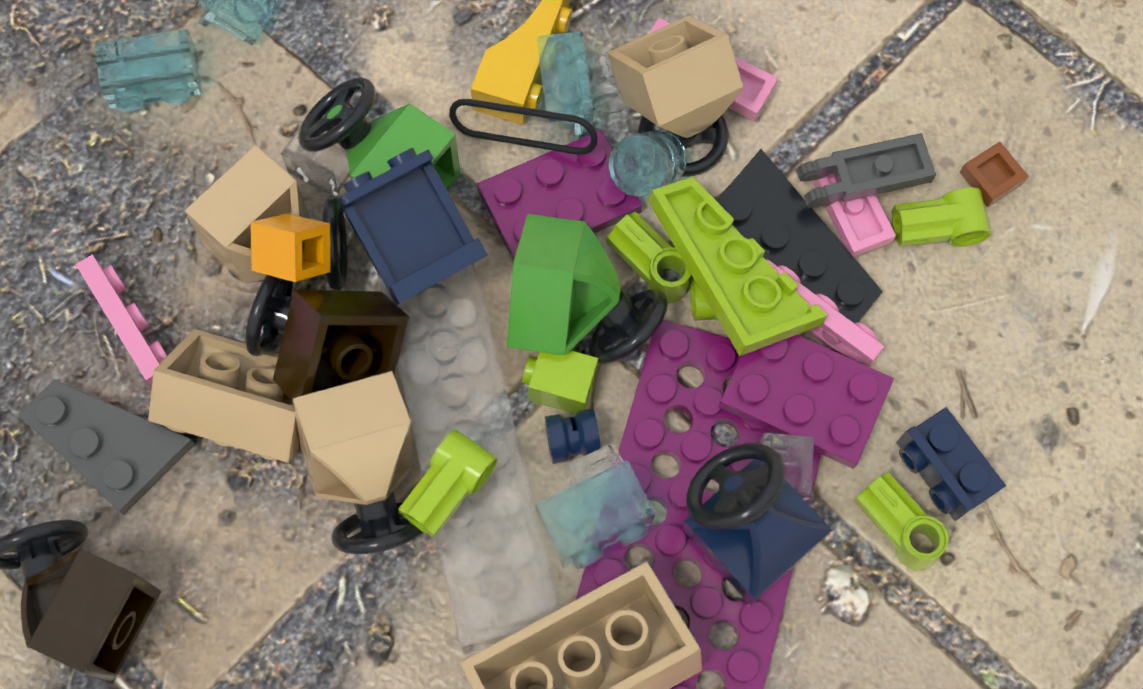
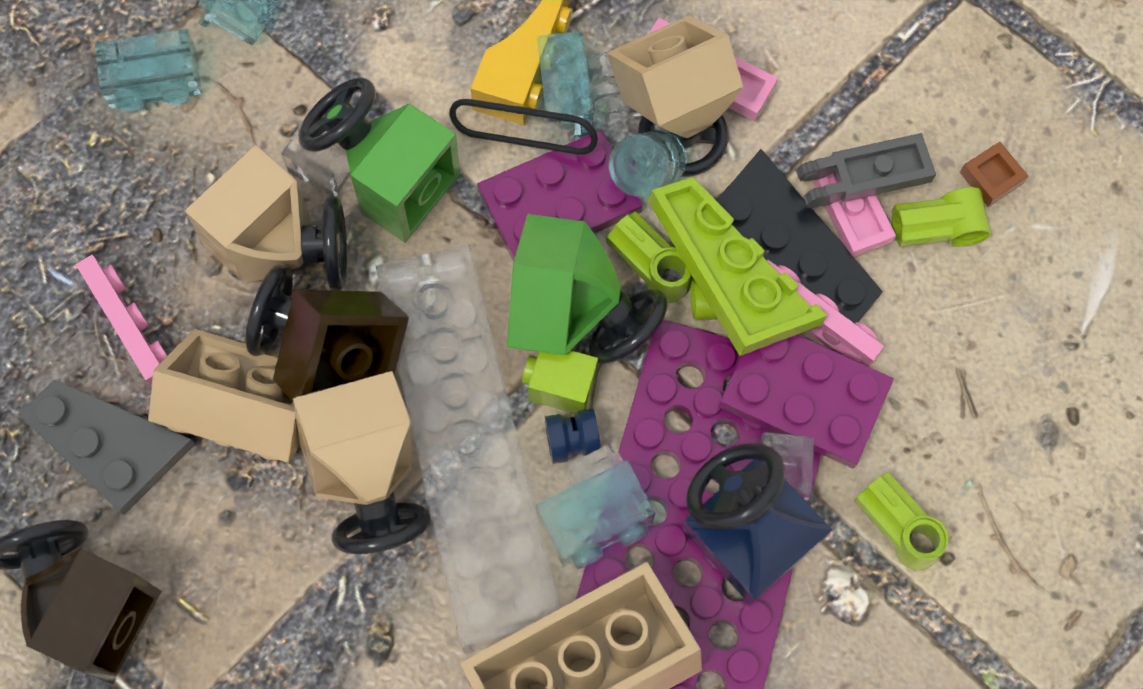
light orange brick [250,213,331,282] -> none
dark blue panel [338,148,488,305] -> none
lime piece [398,429,498,538] -> none
dark blue bracket [896,407,1006,521] -> none

